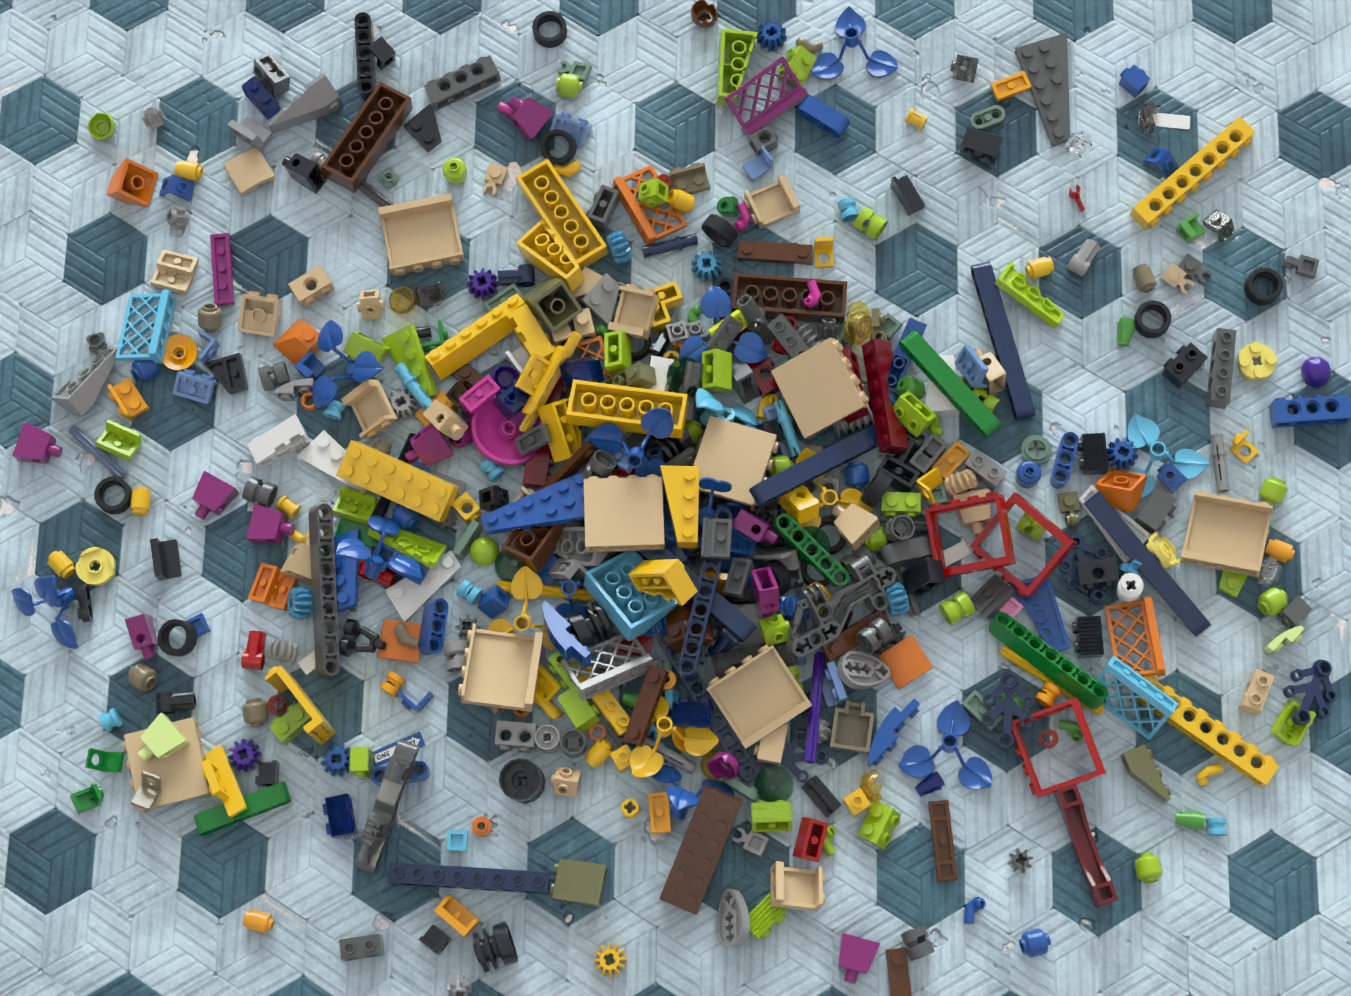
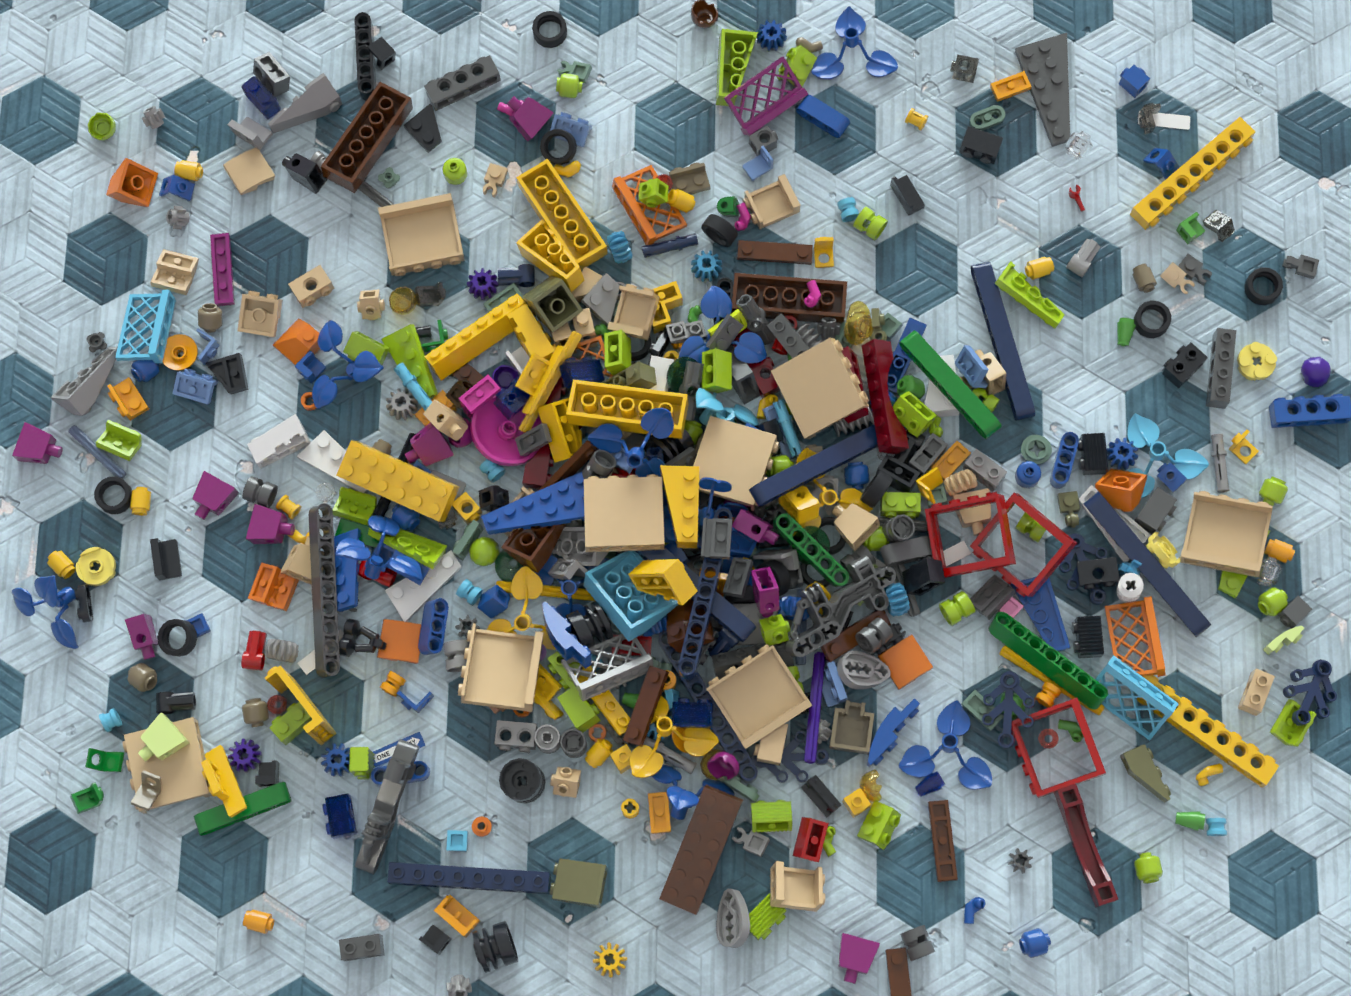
dark grey wheel [258,361,291,391] -> none
light grey slope [275,378,315,401] -> none
dark azure gear [287,587,314,620] -> none
medium azure wheel [323,400,346,421] -> none
tan panel [341,379,397,440] -> none
dark tan arm [394,623,418,648] -> none
dark grey brick [586,185,620,231] -> none
clear green dish [755,766,793,802] -> none

